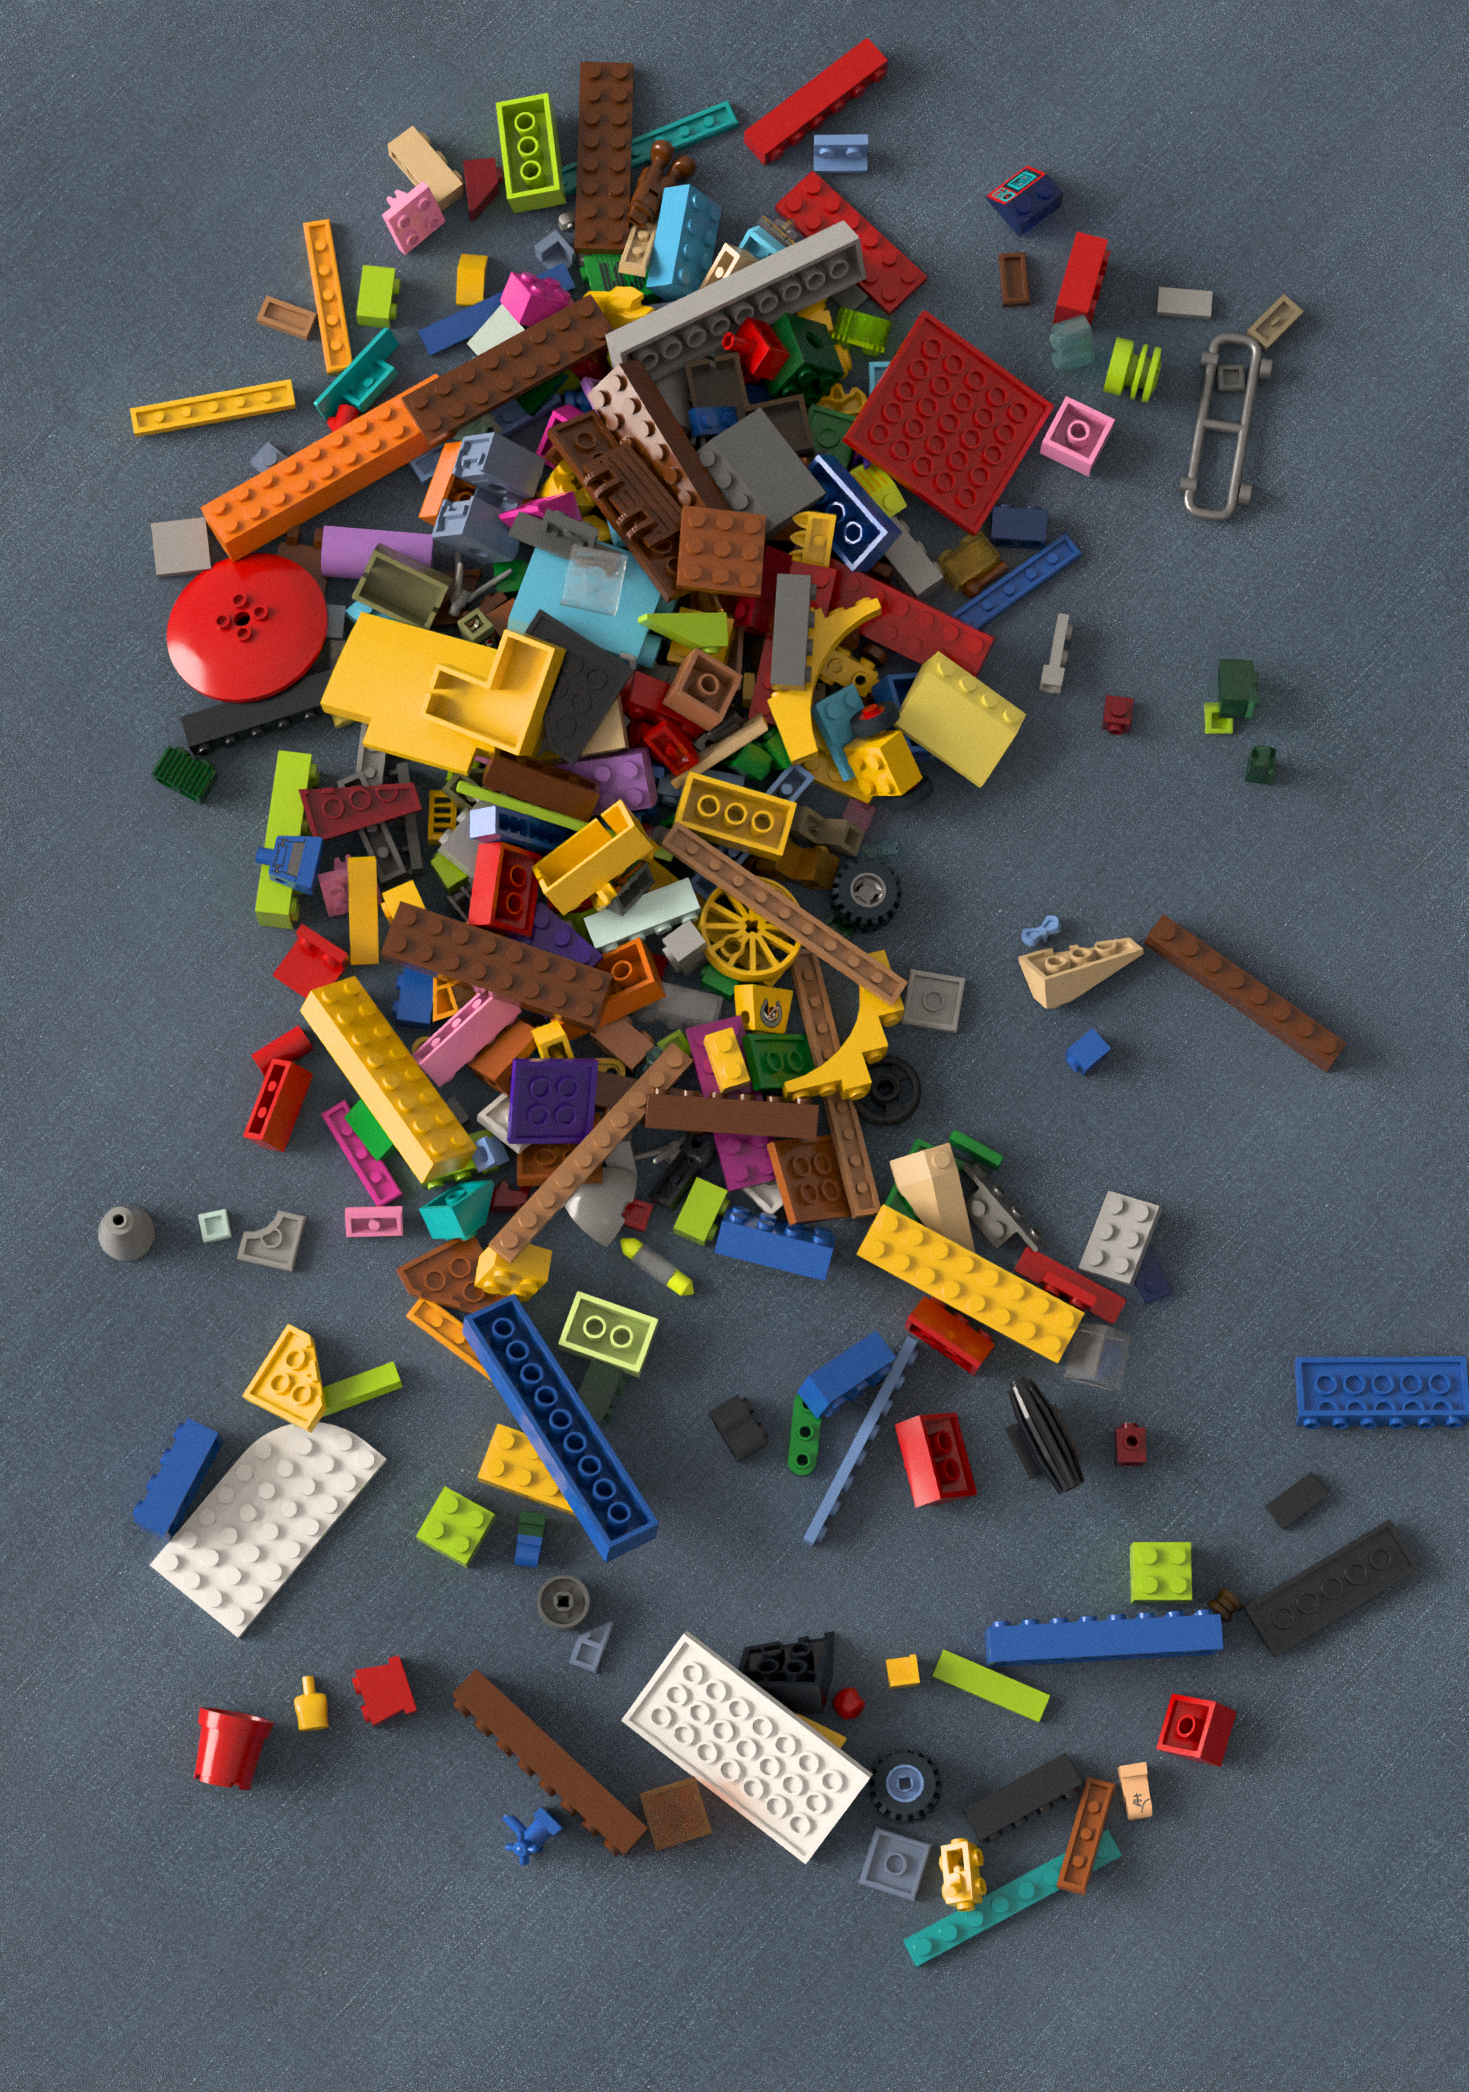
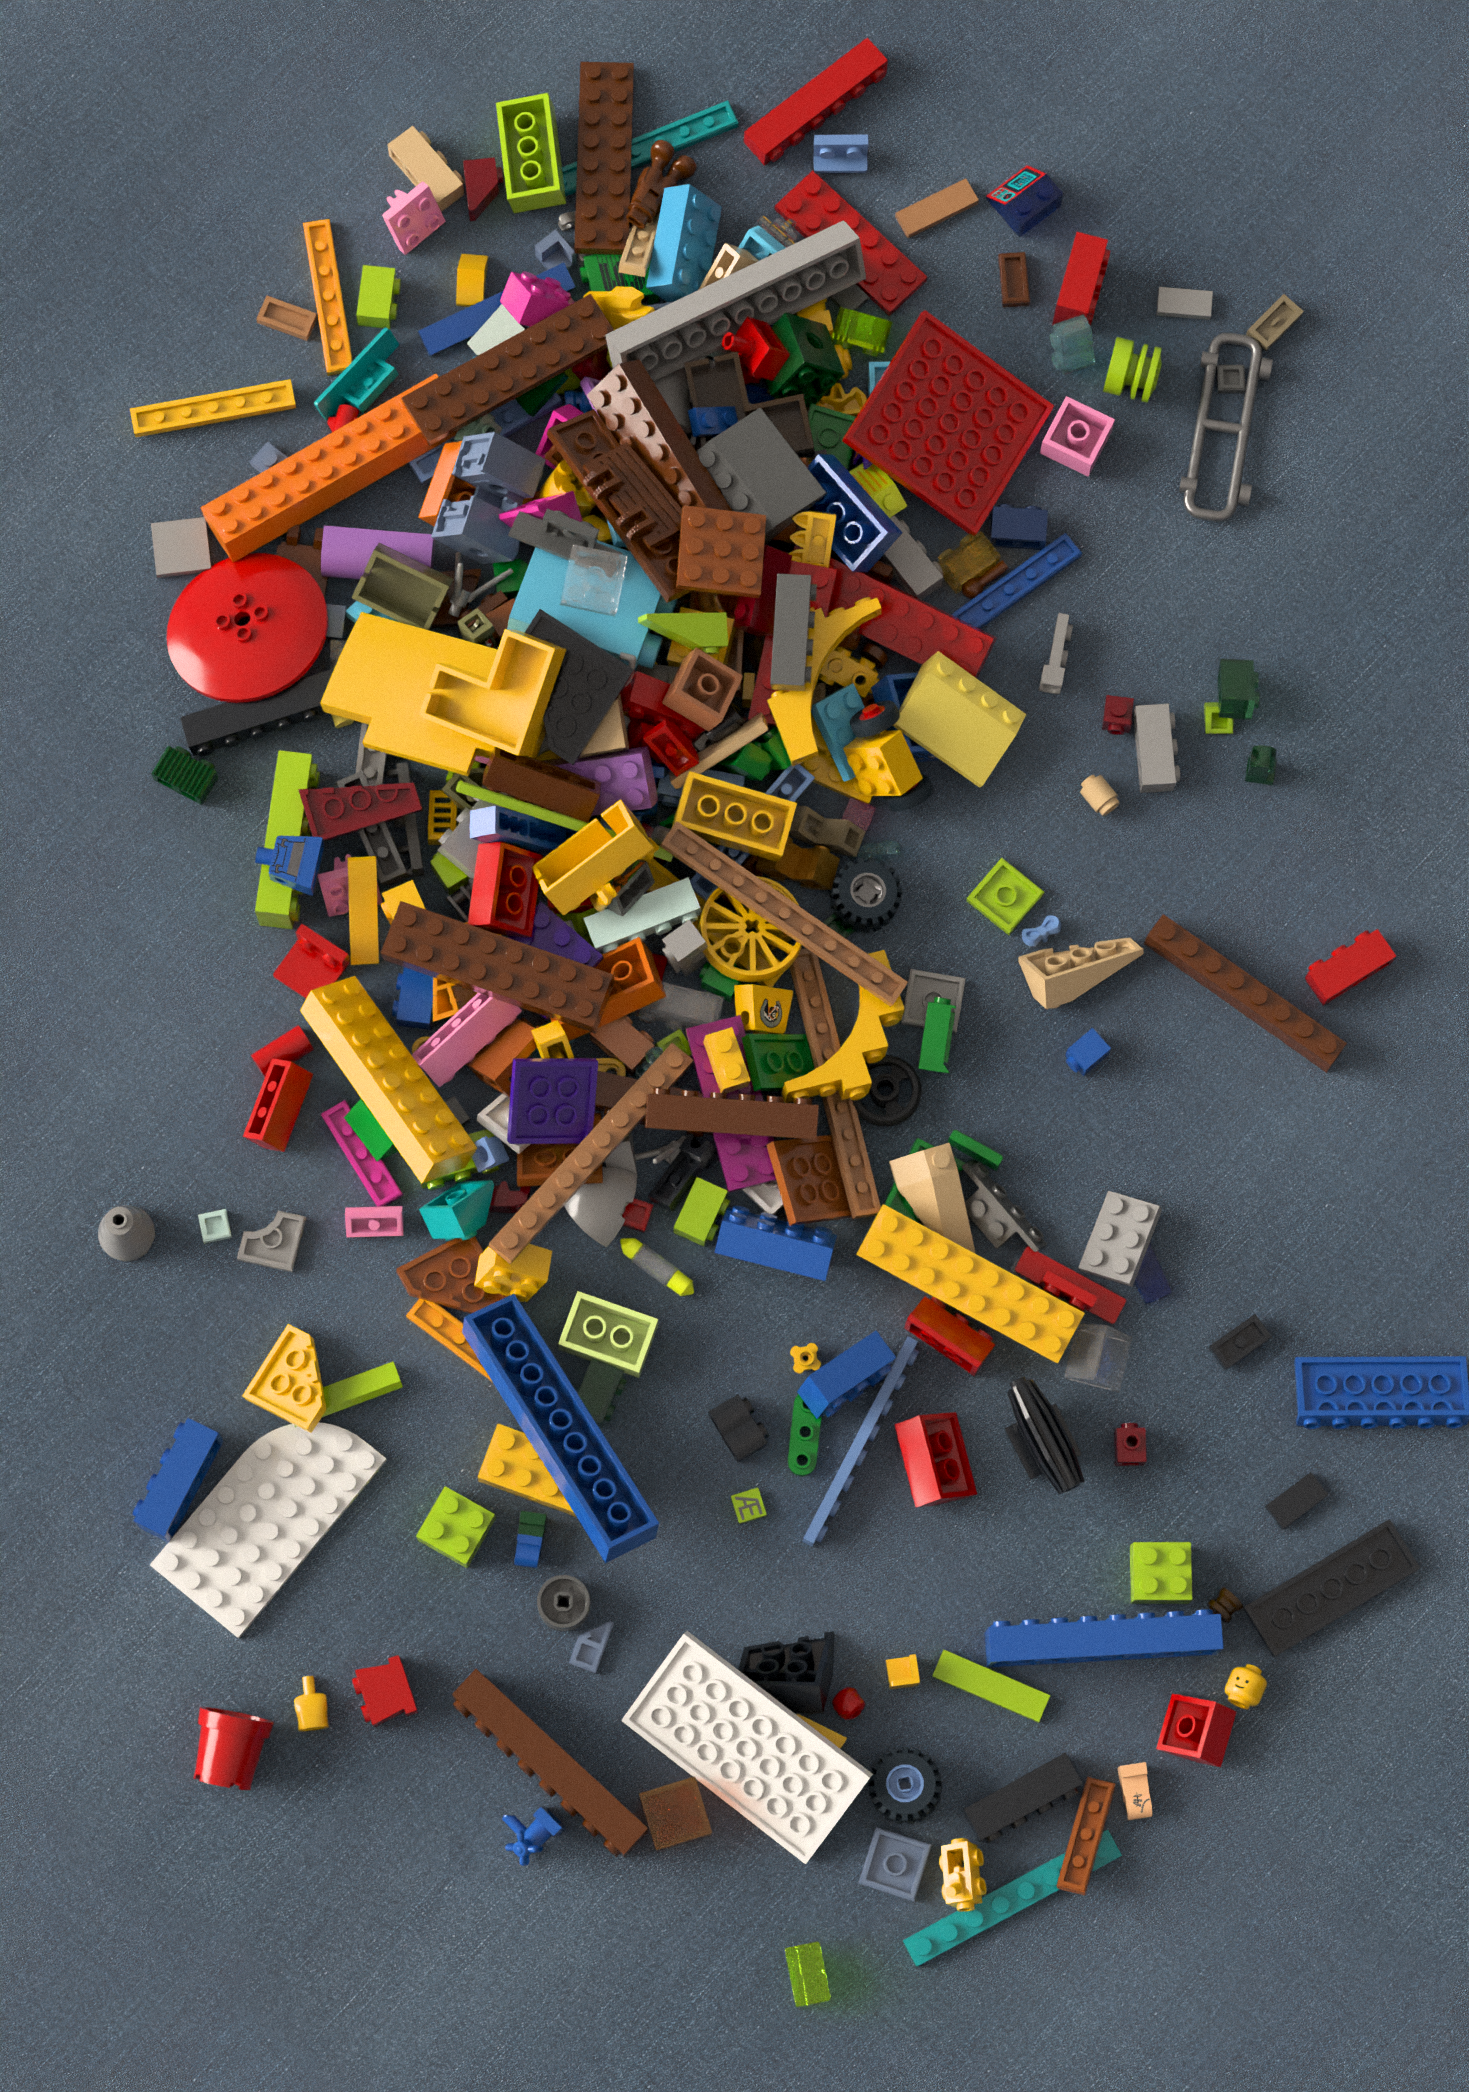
none -> lime tile [731,1488,767,1524]
none -> clear neon green panel [784,1942,830,2008]
none -> yellow plate [790,1343,821,1374]
none -> medium nougat tile [895,178,979,238]
none -> green window [918,997,956,1073]
none -> lime tile [966,858,1045,935]
none -> tan brick [1080,774,1120,816]
none -> light grey brick [1133,704,1180,793]
none -> black plate [1209,1314,1272,1371]
none -> yellow head [1225,1664,1267,1710]
none -> red brick [1305,929,1396,1006]

